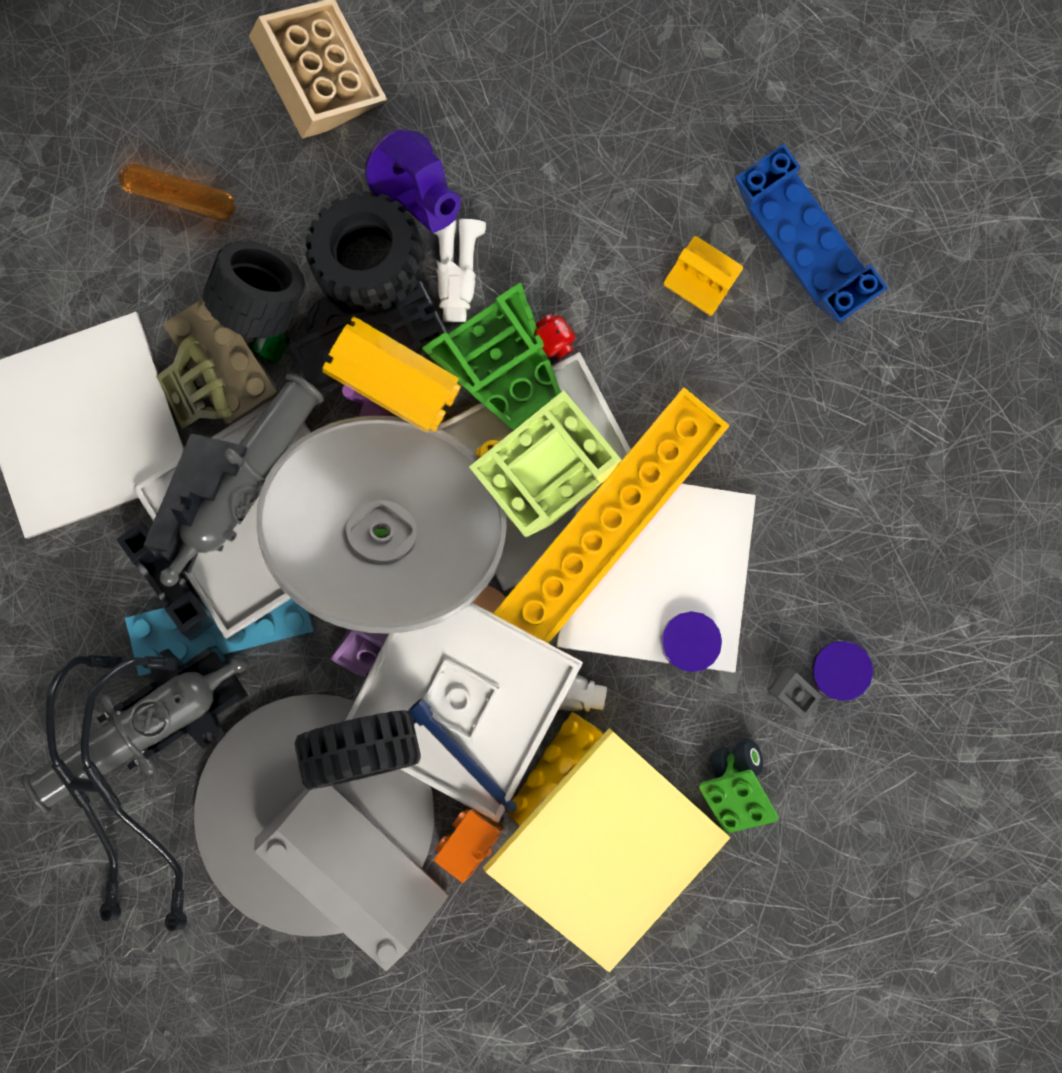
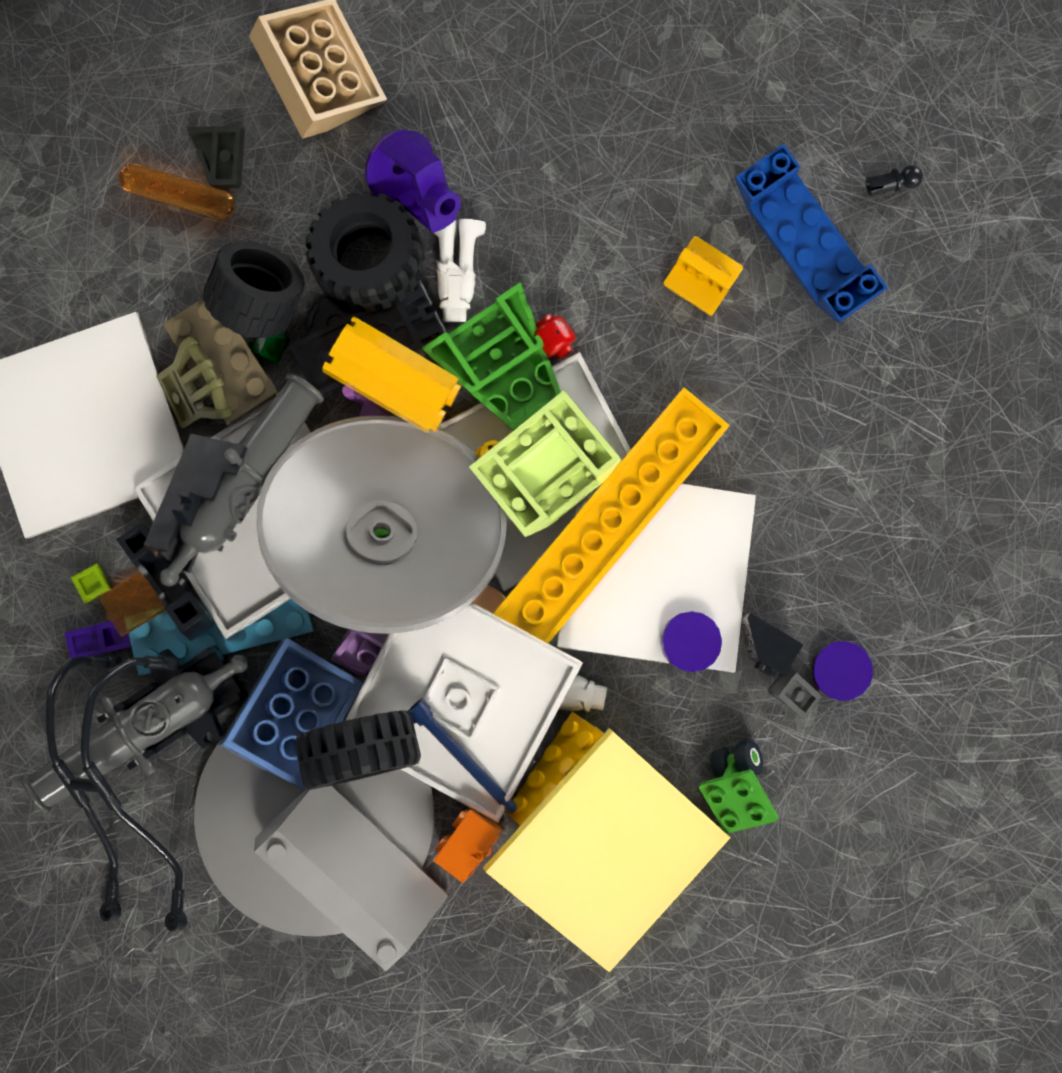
none -> dark purple slope [65,618,131,659]
none -> lime tile [70,563,113,604]
none -> clear orange piece [98,572,166,637]
none -> pearl dark grey wing [187,126,245,188]
none -> medium blue slope [219,637,364,790]
none -> black slope [741,613,803,677]
none -> black pin [866,165,924,196]

